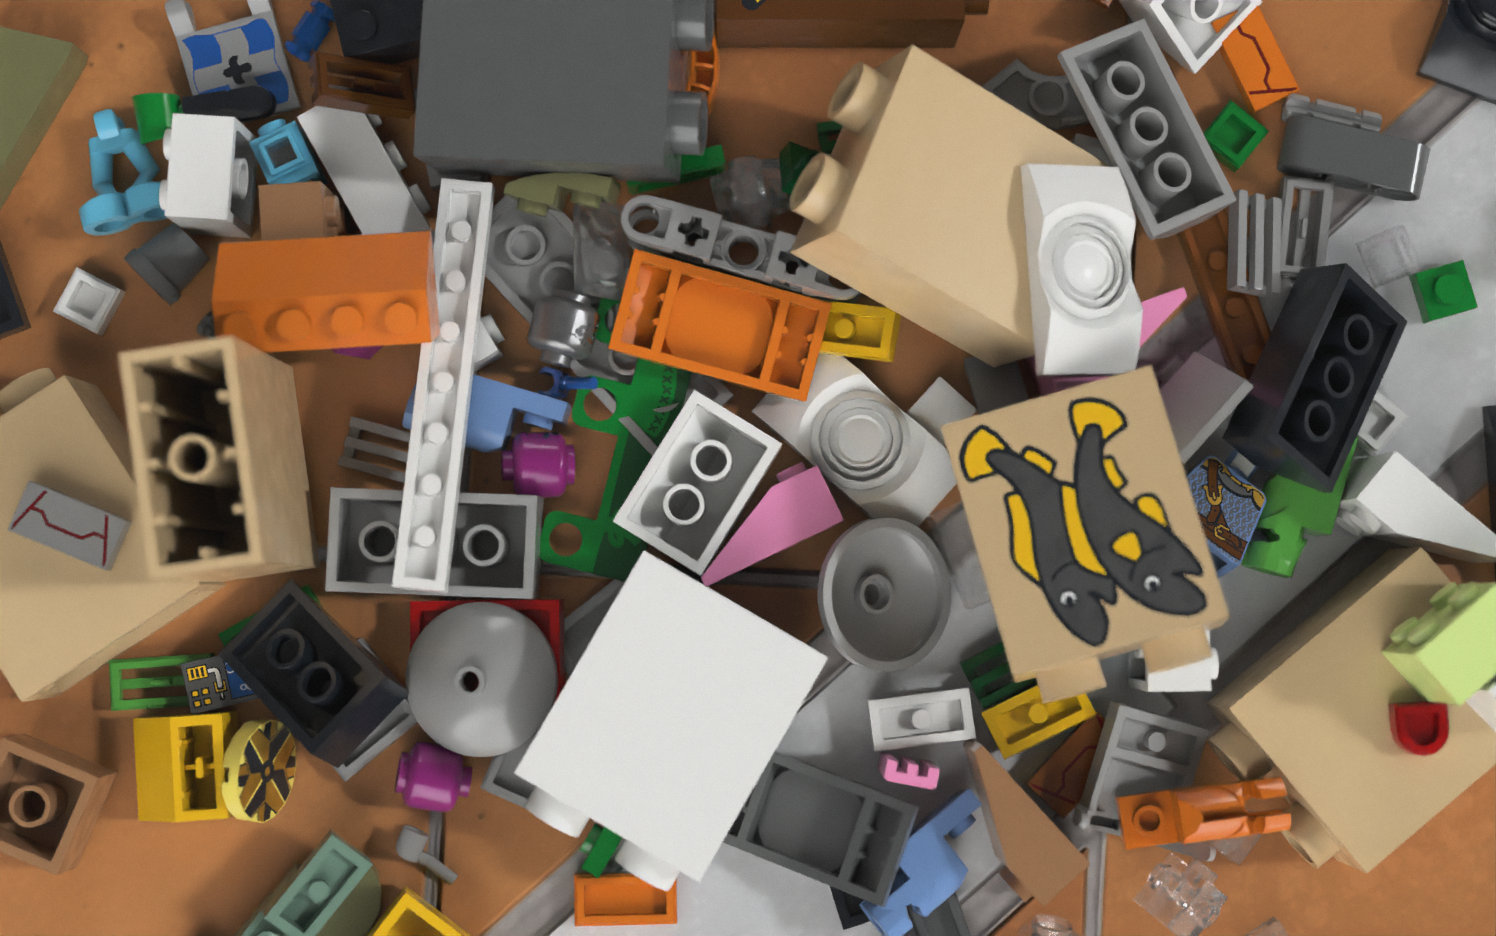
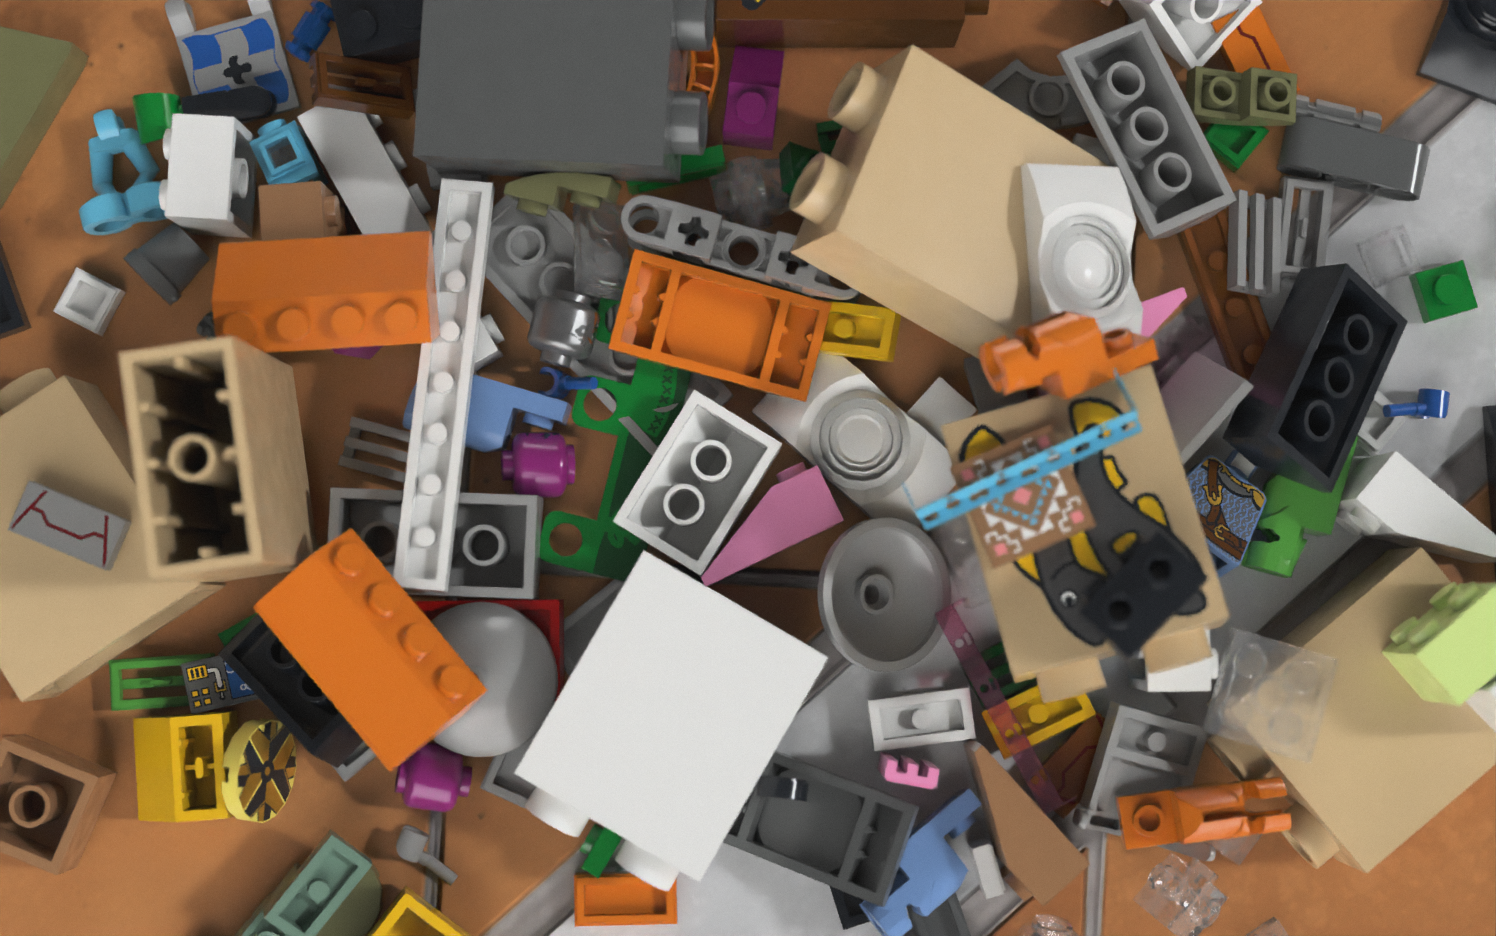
red tile [1388,701,1449,756] -> none
none -> orange slope [253,528,488,772]
none -> magenta slope [723,45,785,151]
none -> black tile [755,775,809,801]
none -> medium azure piece [902,368,1142,530]
none -> clear pink piece [935,597,1077,814]
none -> medium nougat tile [950,424,1096,570]
none -> white tile [967,838,1006,899]
none -> orange plate [979,310,1159,400]
none -> black brick [1078,530,1209,663]
none -> olive slope [1186,66,1297,126]
none -> clear plate [1202,628,1339,763]
none -> blue hand [1383,388,1450,419]

